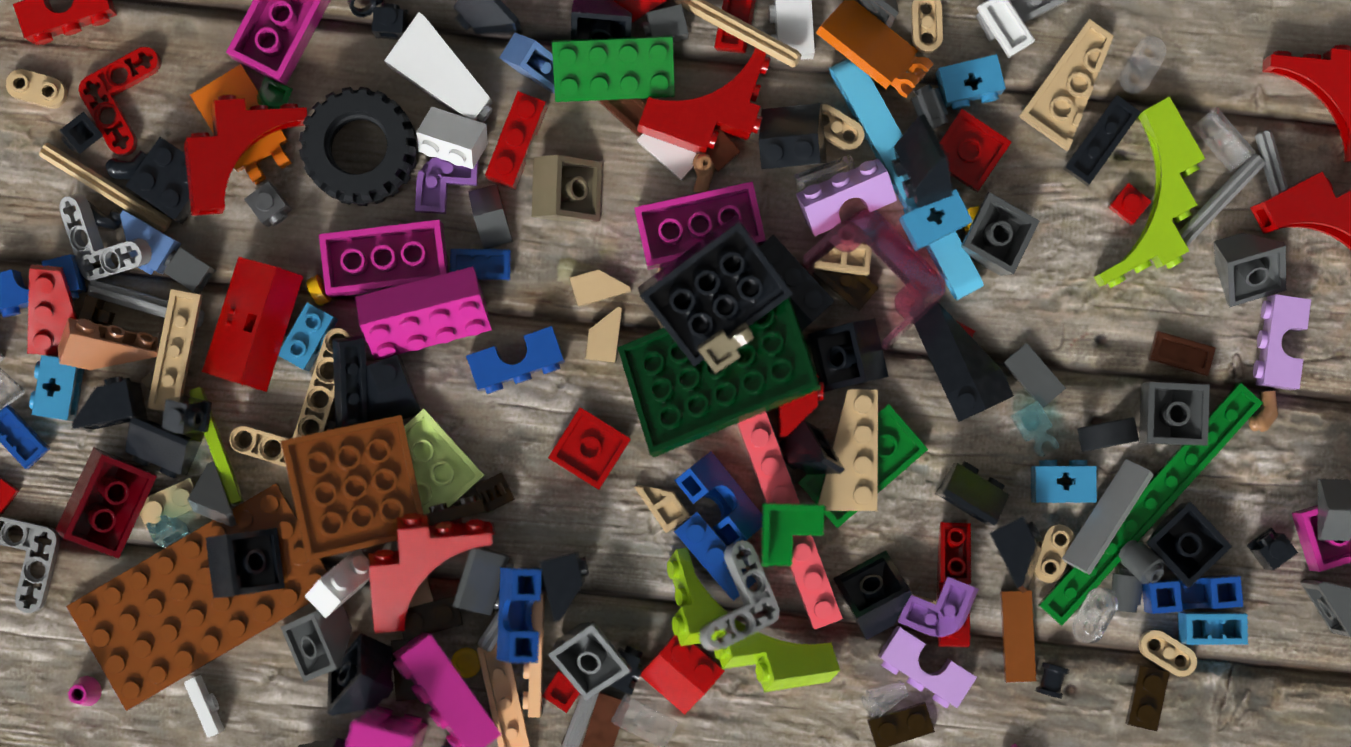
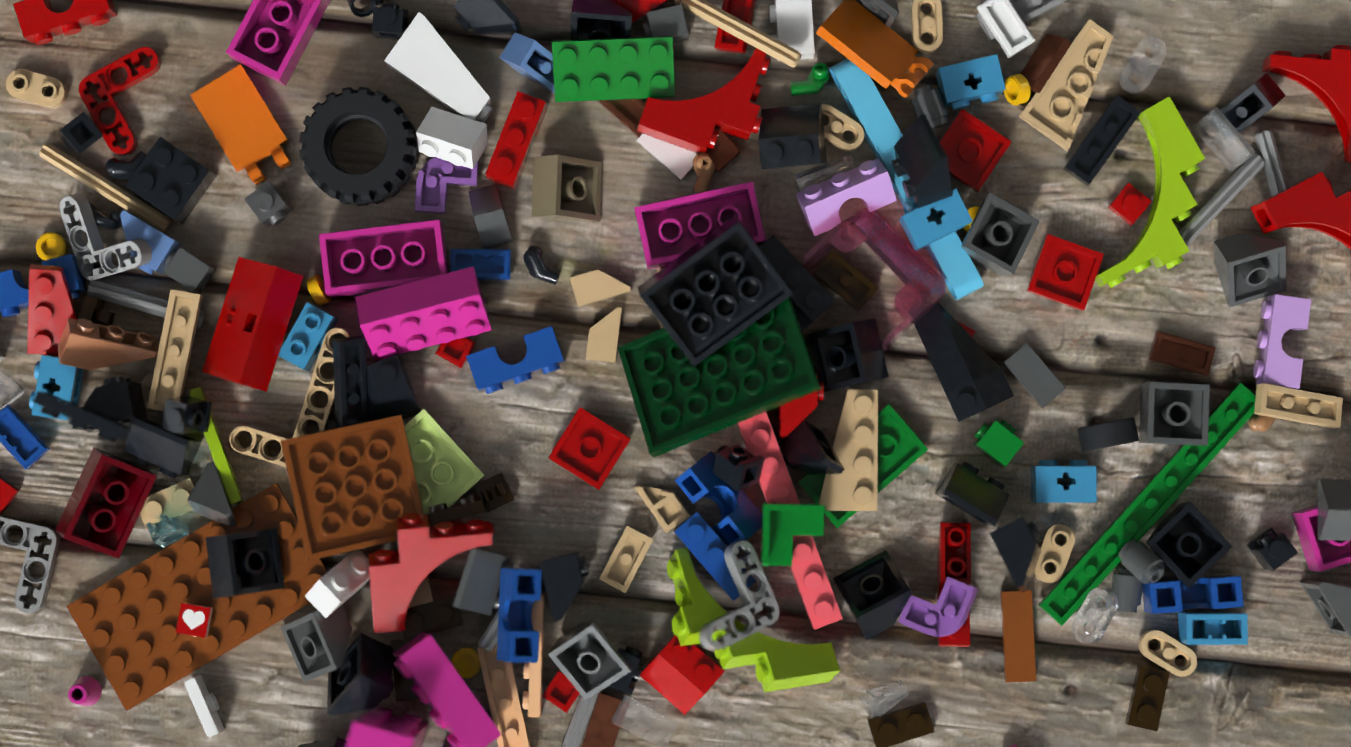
red arch [184,95,308,216] -> none
green tile [257,77,293,109] -> none
dark tan plate [698,323,754,373] -> none
tan tile [813,241,872,276] -> none
lavender arch [878,626,977,708] -> none
clear light blue plate [1010,401,1059,457] -> none
black bush [1035,662,1070,699] -> none
light grey tile [1062,459,1154,575] -> none
none -> black plate [33,391,131,442]
none -> yellow tile [36,232,68,261]
none -> red tile [175,602,213,638]
none -> red tile [435,337,476,369]
none -> black arm [524,245,561,285]
none -> tan plate [599,526,654,593]
none -> black brick [712,445,764,491]
none -> green arm [790,62,830,96]
none -> green brick [973,420,1024,467]
none -> yellow tile [1004,74,1031,105]
none -> copper tile [1020,33,1071,93]
none -> red plate [1026,234,1104,311]
none -> black slope [1211,73,1286,141]
none -> tan plate [1254,383,1343,429]

